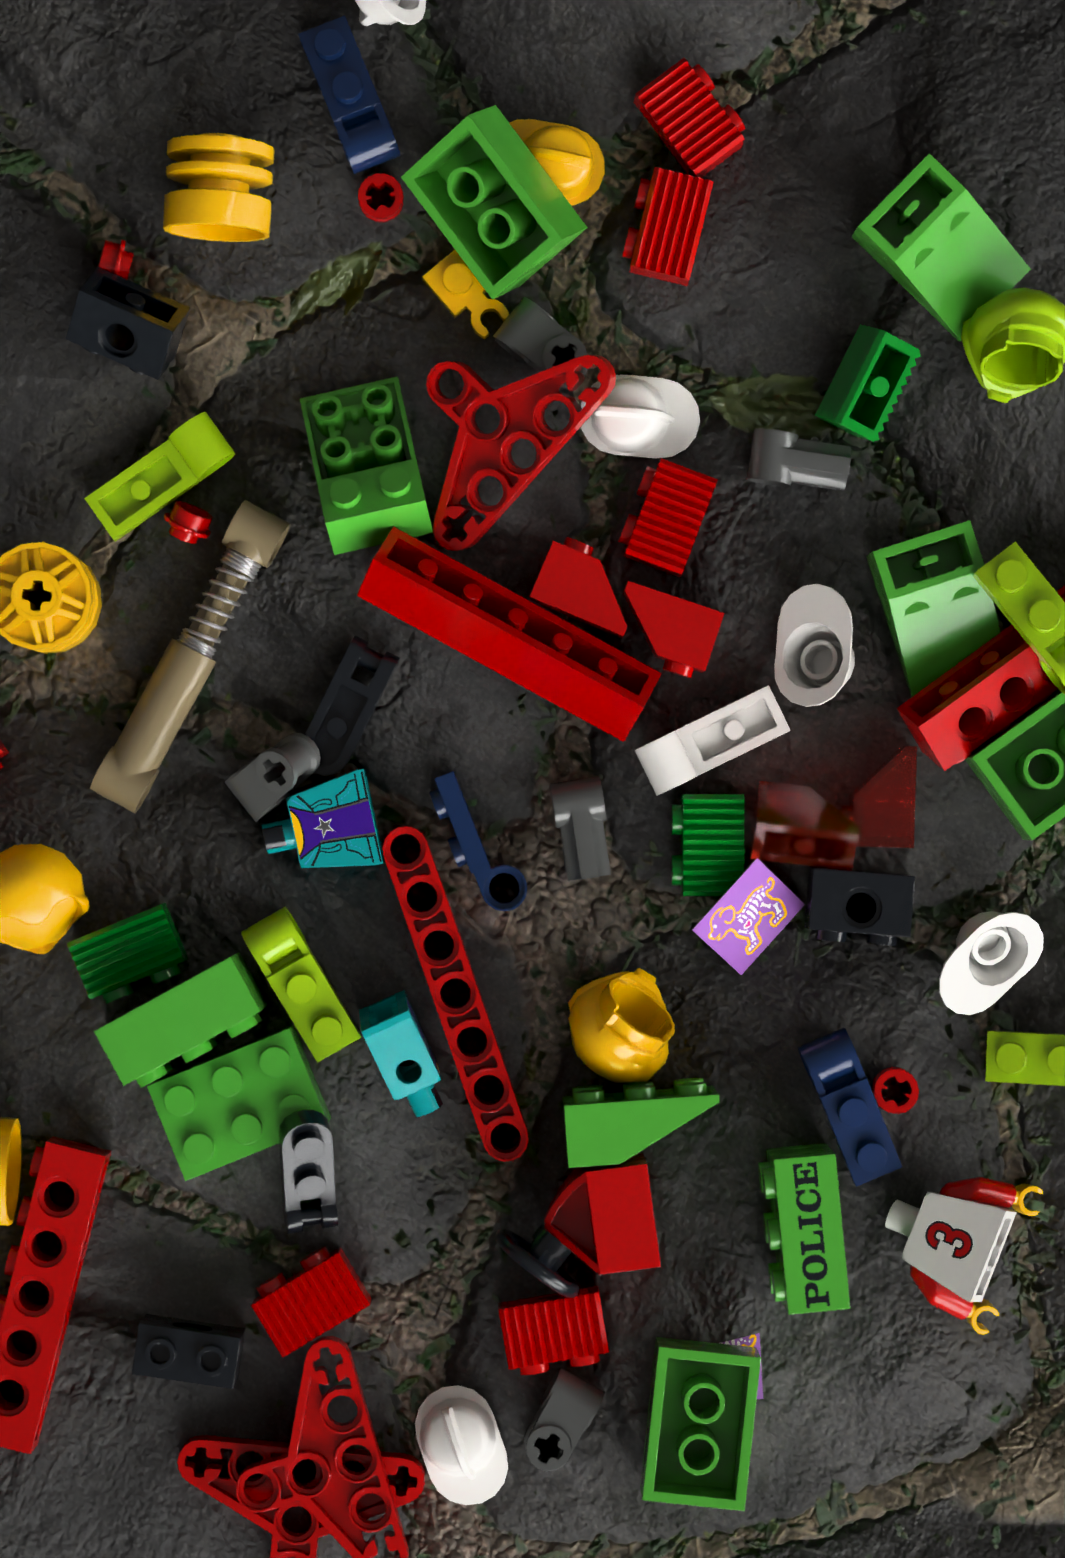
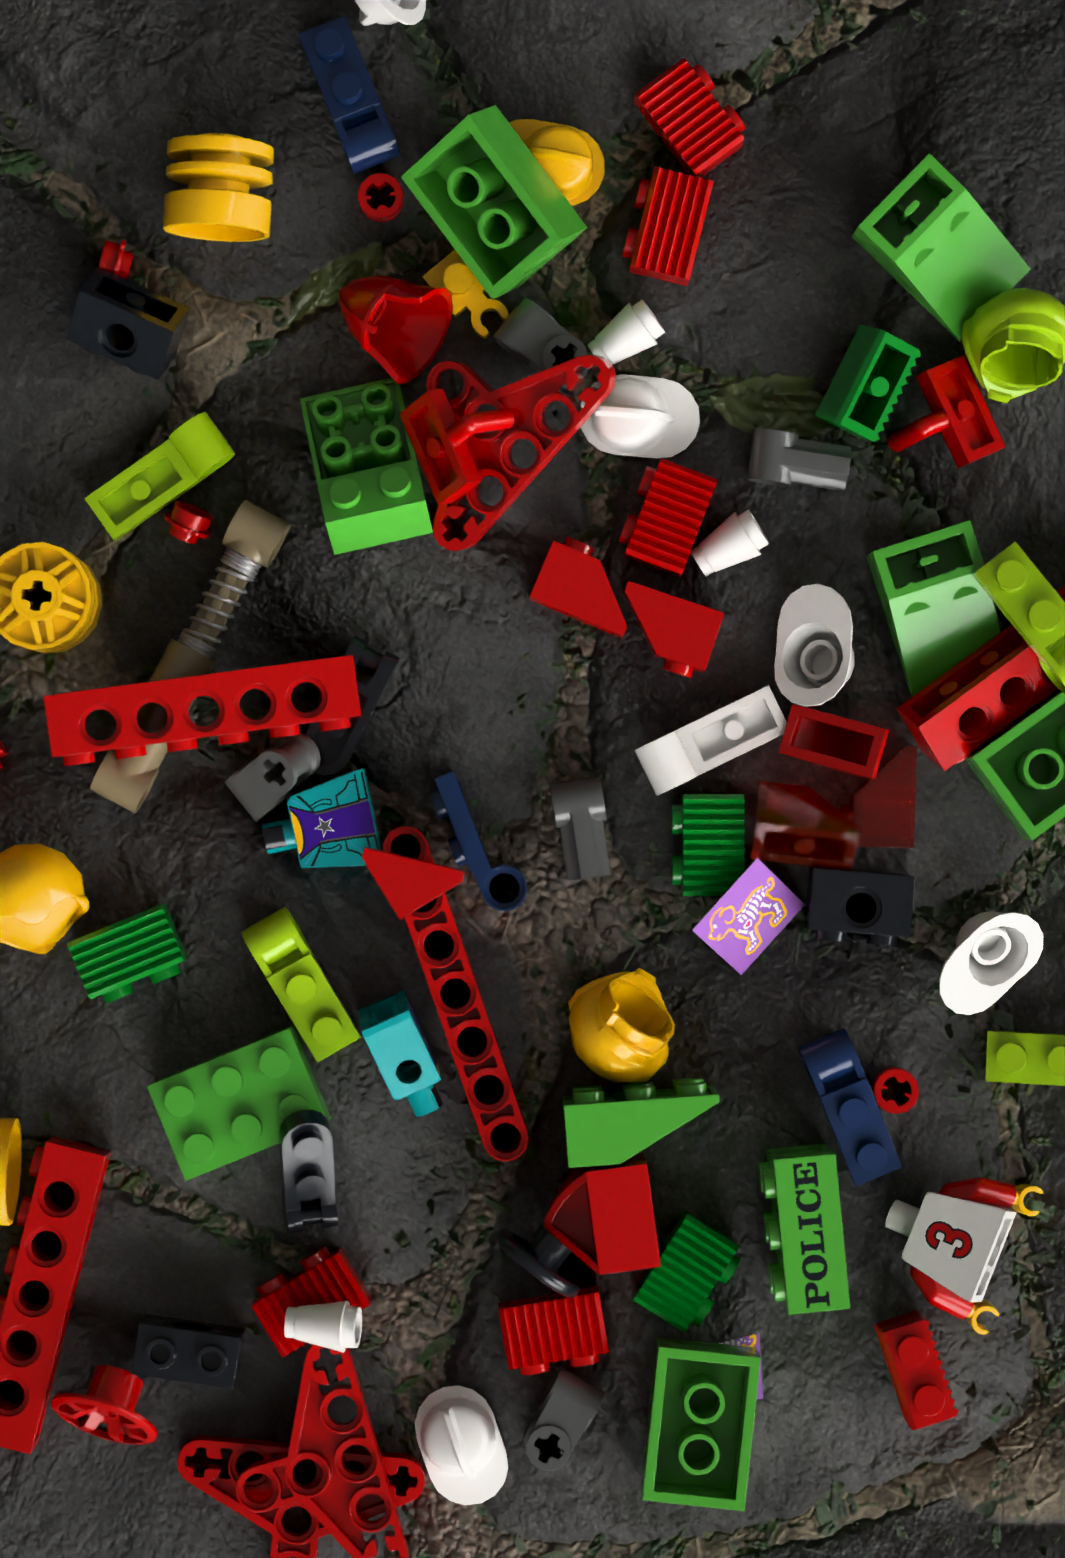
bright green brick [94,952,268,1088] -> none
red brick [357,526,662,742] -> none
none -> red brick [43,655,361,766]
none -> red wheel [51,1365,158,1445]
none -> white cone [284,1301,362,1353]
none -> red helmet [338,275,453,384]
none -> red slope [362,847,466,920]
none -> red plate [399,389,514,505]
none -> white cone [587,299,665,365]
none -> green brick [631,1209,741,1333]
none -> white cone [691,509,769,576]
none -> red slope [778,704,889,779]
none -> red brick [874,1310,959,1430]
none -> red plate [888,355,1006,469]

